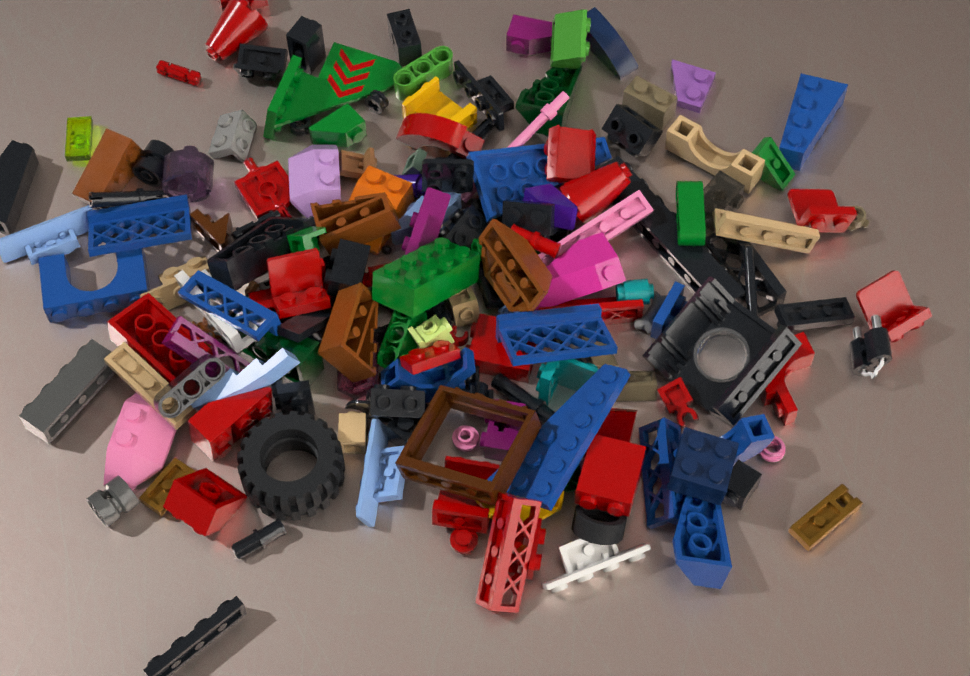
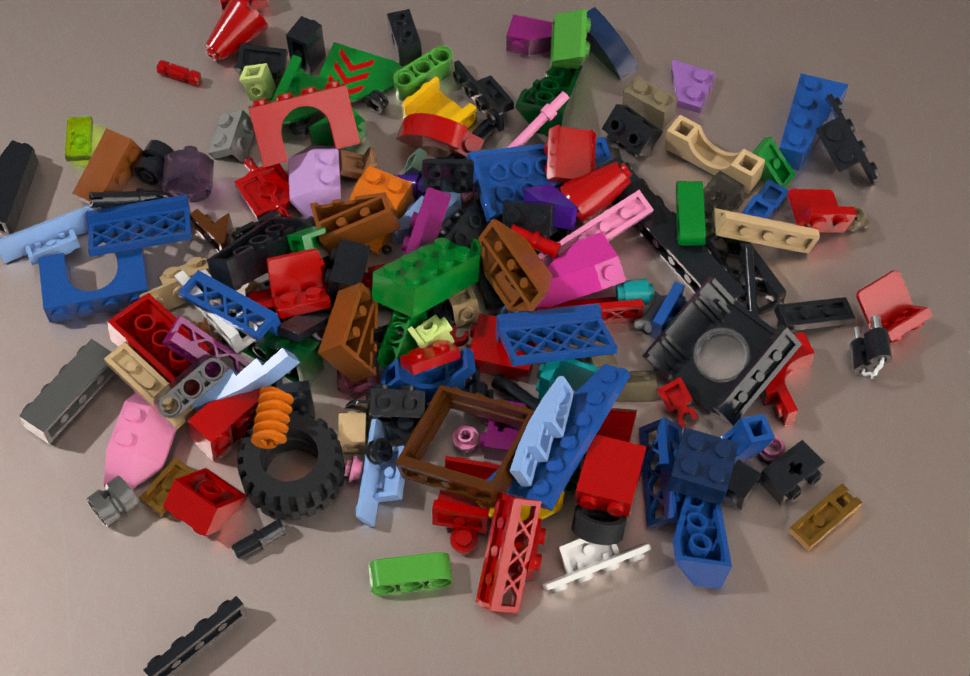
none -> yellowish green brick [239,63,276,101]
none -> arch [248,80,360,167]
none -> orange piece [251,387,294,449]
none -> bright pink plate [344,455,364,483]
none -> black bush [365,438,393,465]
none -> bright green beam [368,552,453,595]
none -> light blue slope [510,376,574,486]
none -> blue slope [742,179,789,219]
none -> black brick [760,440,825,505]
none -> black bracket [816,93,880,185]

